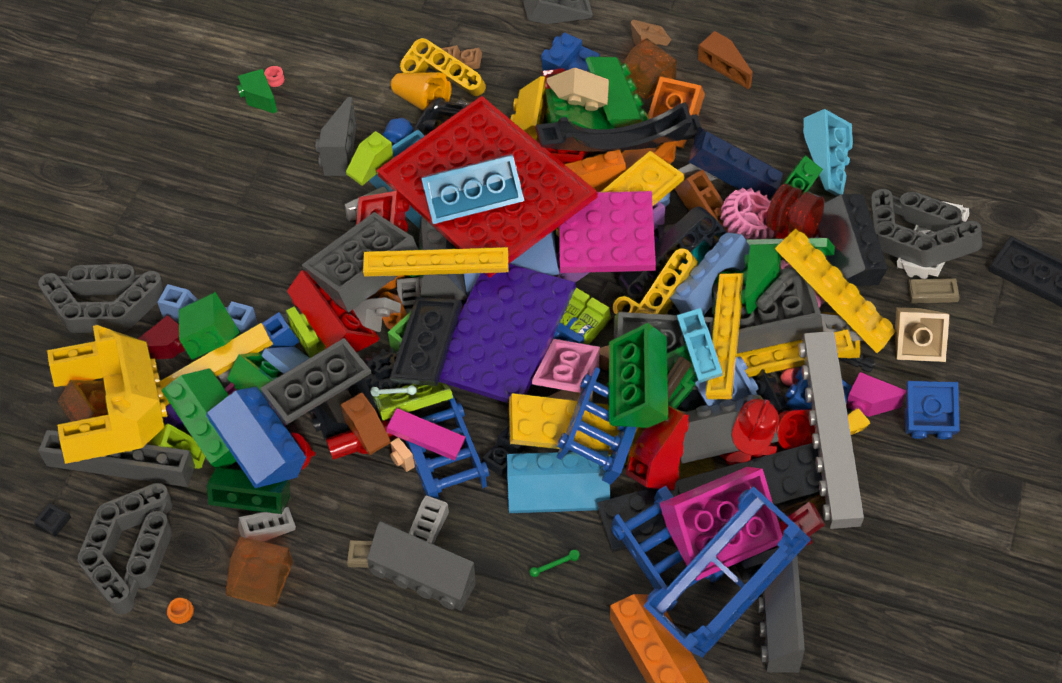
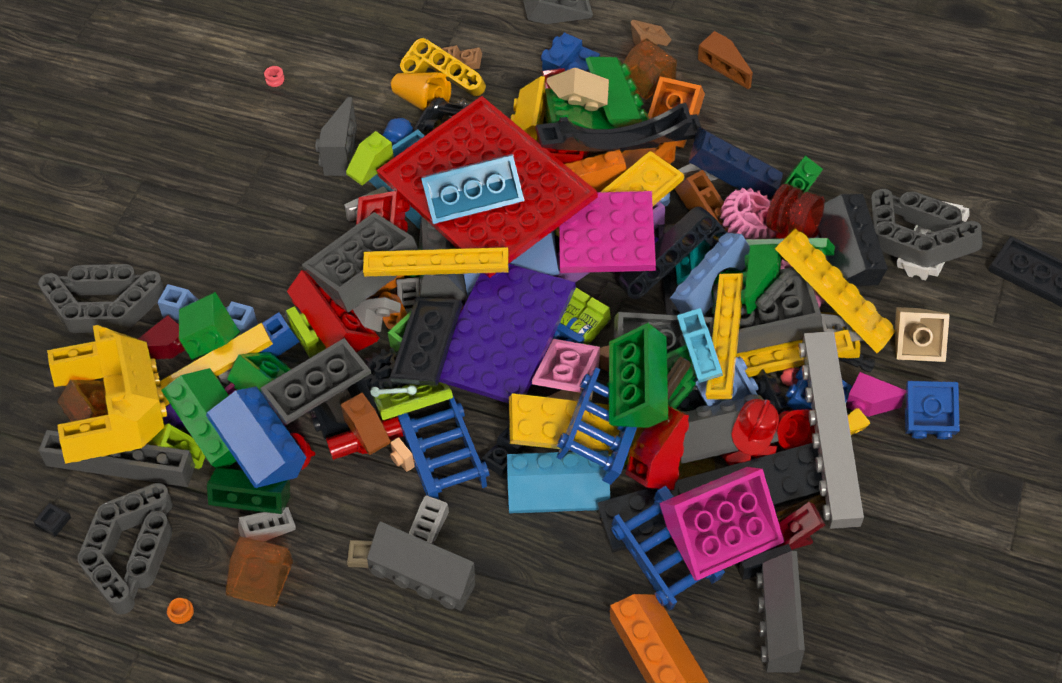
green slope [237,69,277,113] -> none
medium blue tile [262,346,310,374] -> none
dark pink tile [386,408,465,461] -> none
green hinge [529,550,579,577] -> none
yellow beam [613,249,697,315] -> none
blue windscreen [644,486,811,658] -> none
medium azure wedge [803,109,853,196] -> none
dark tan tile [908,279,960,303] -> none

